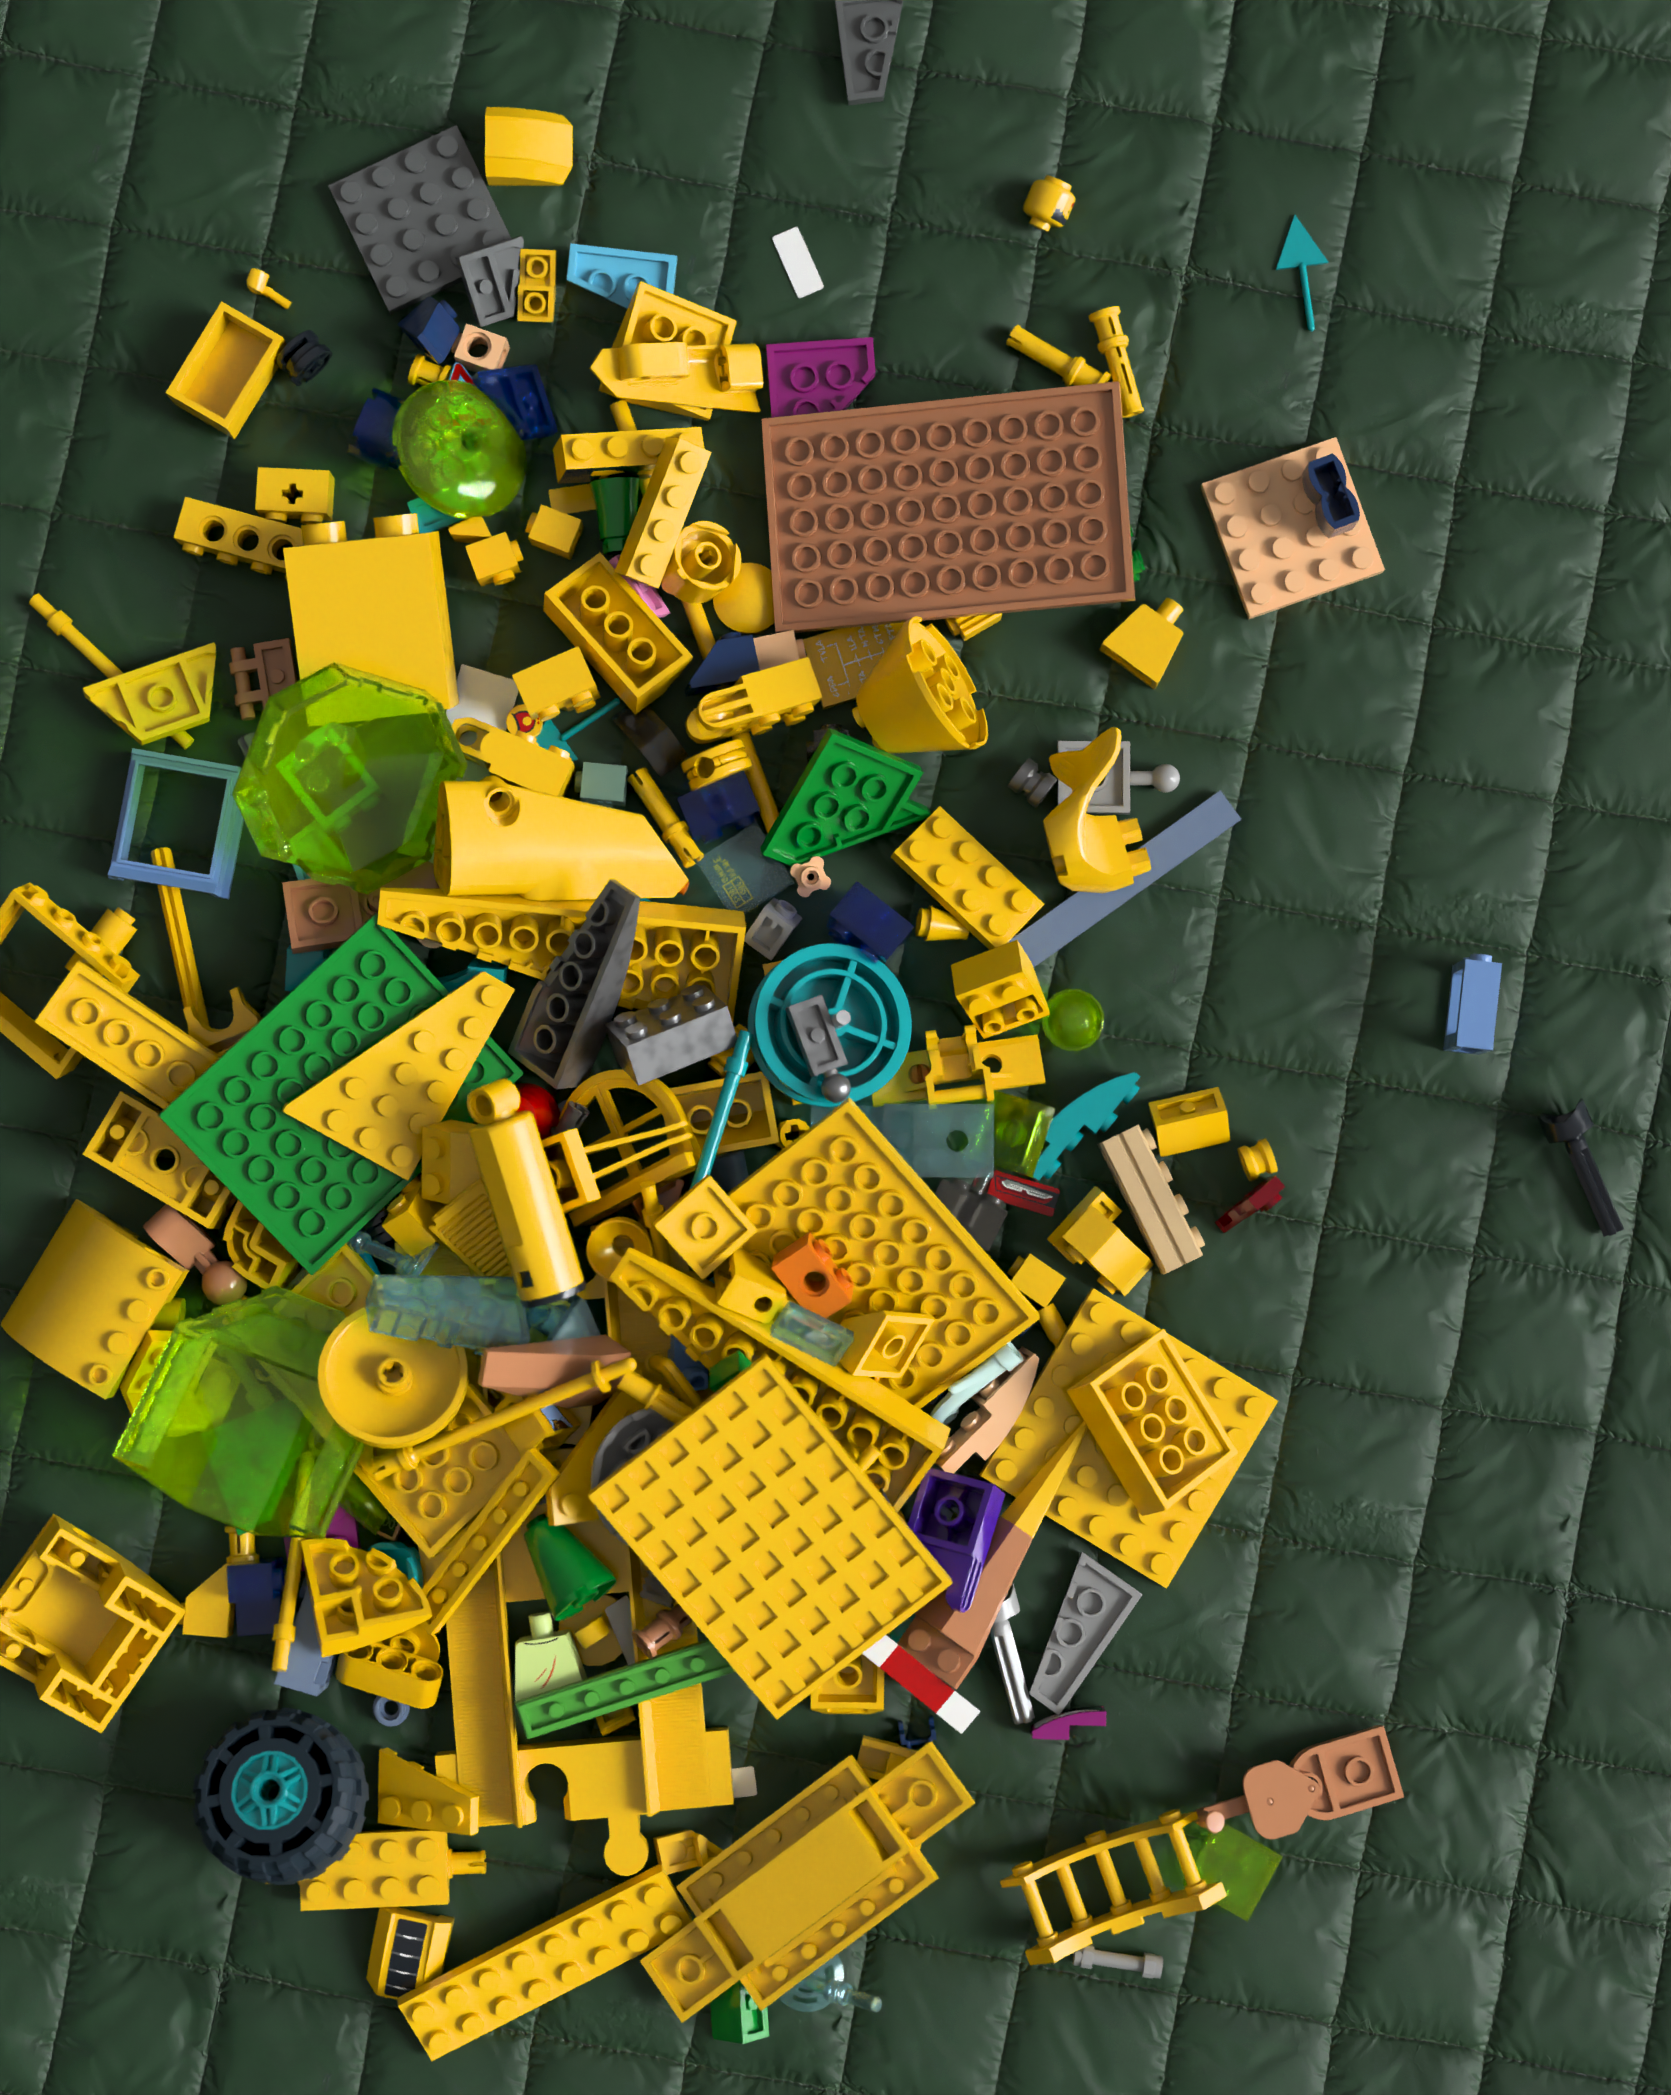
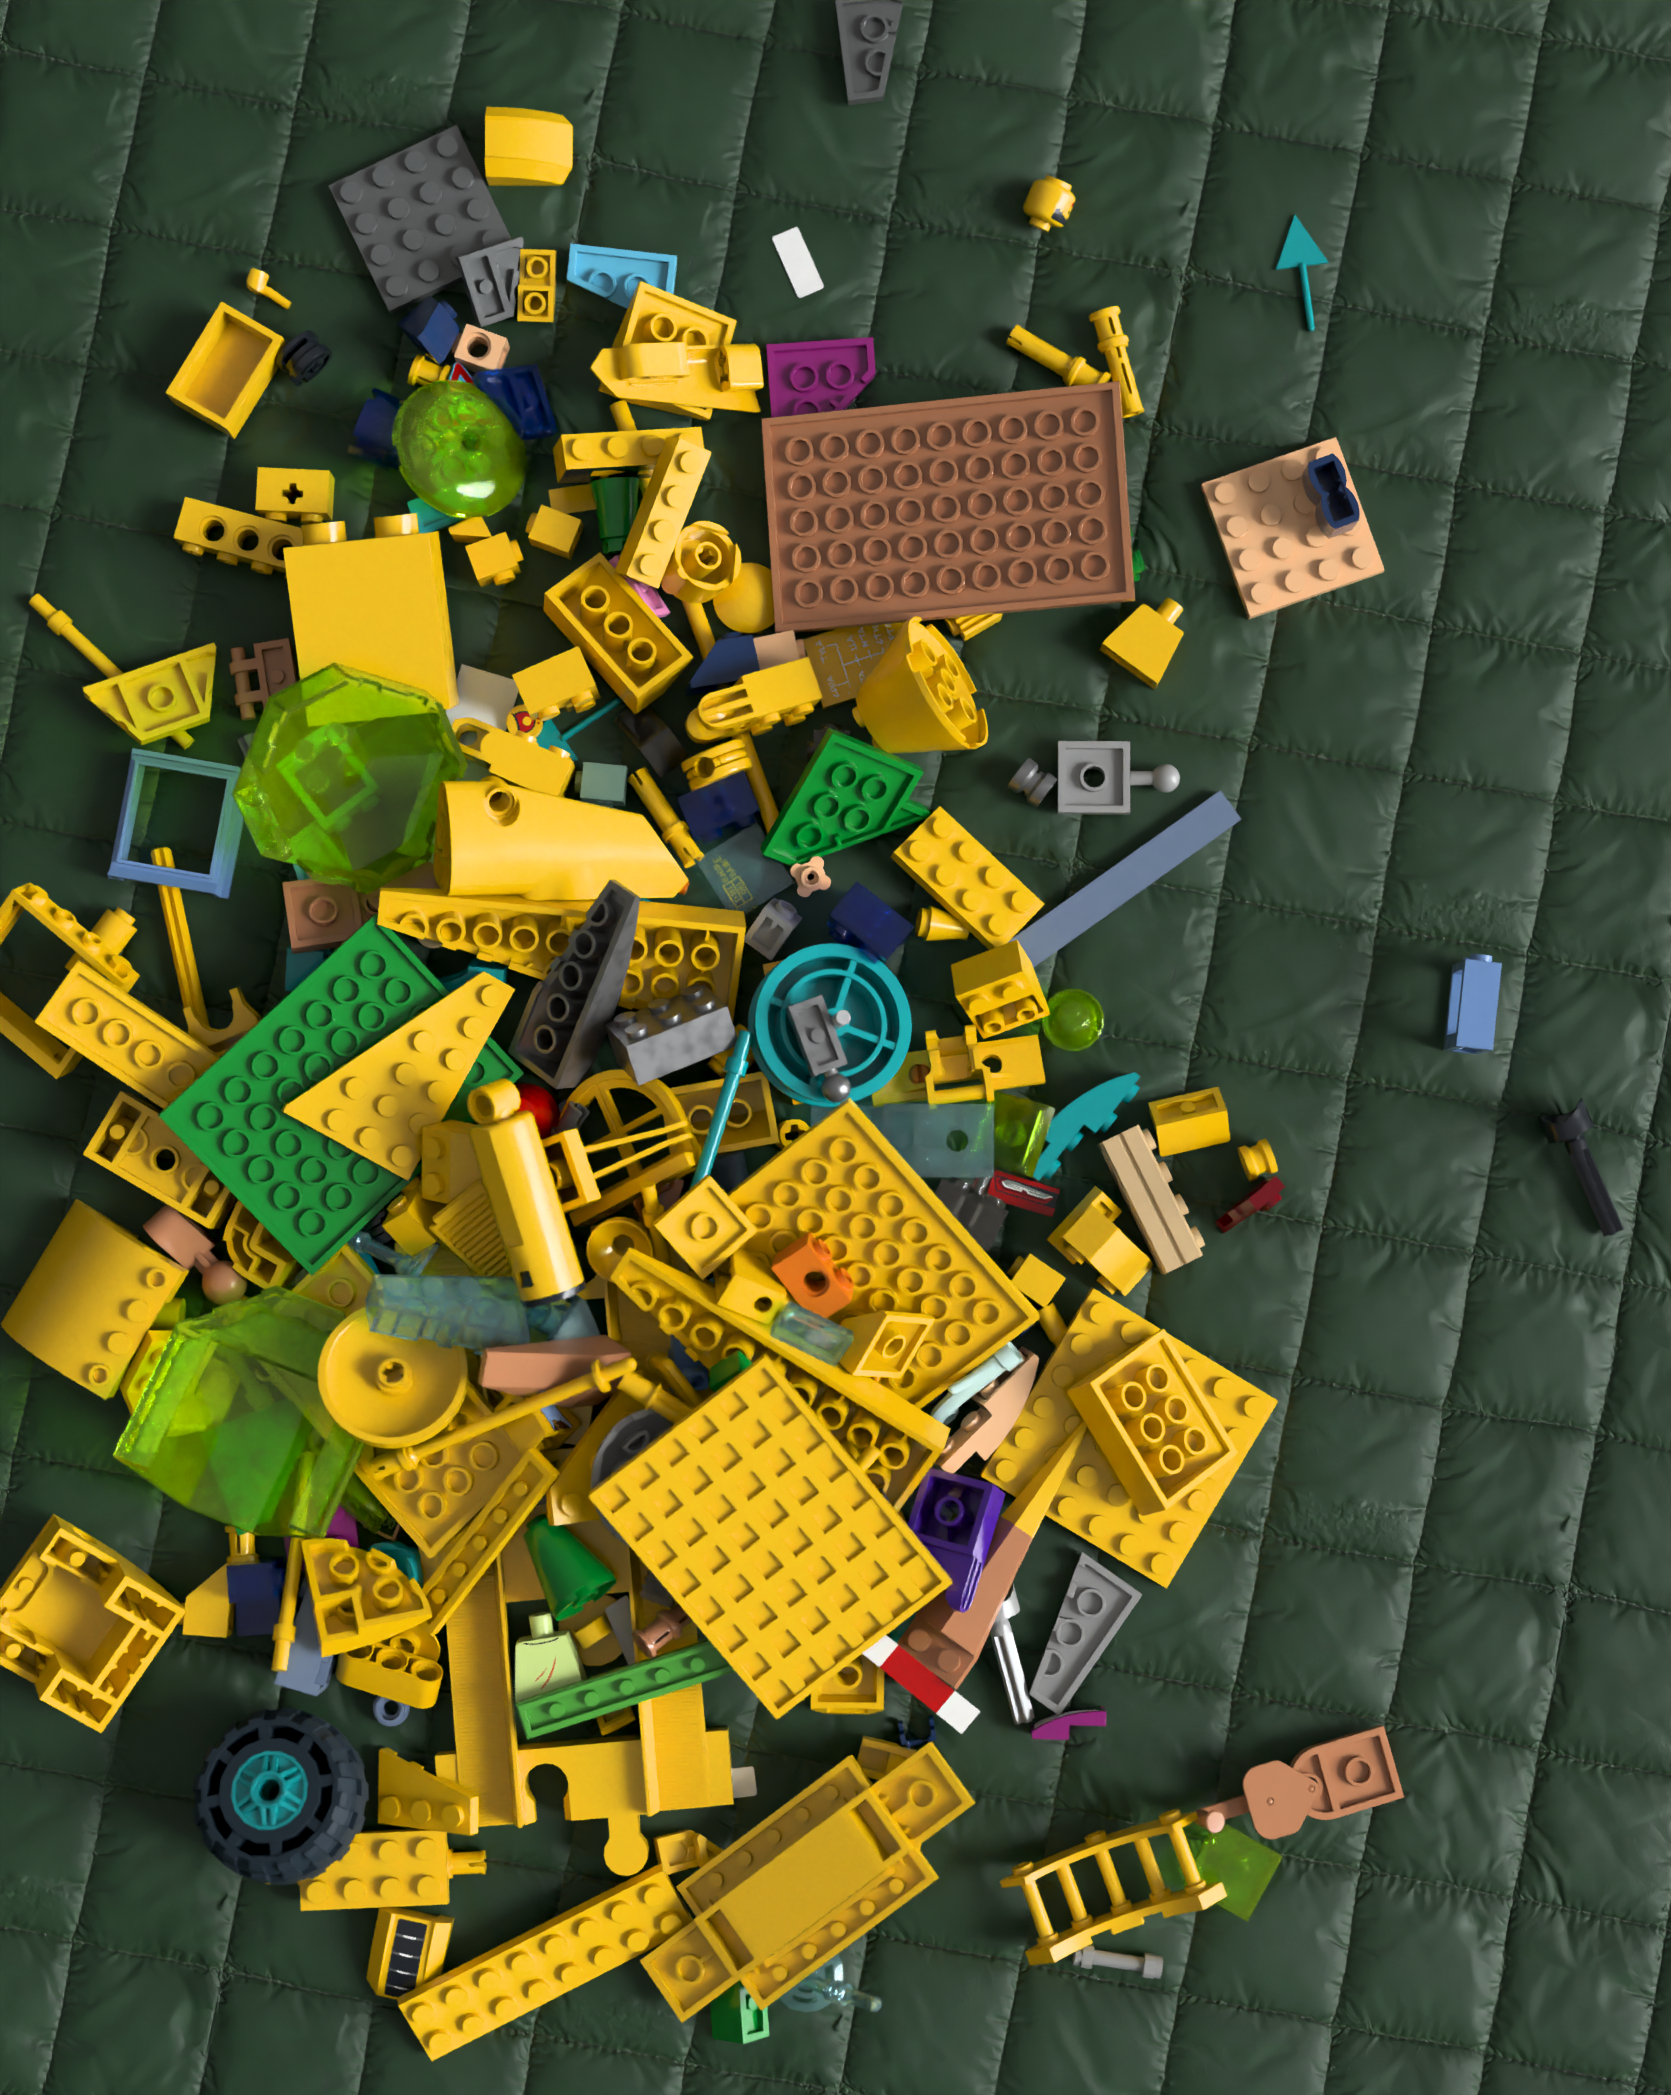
yellow hips [1043,727,1151,893] -> none

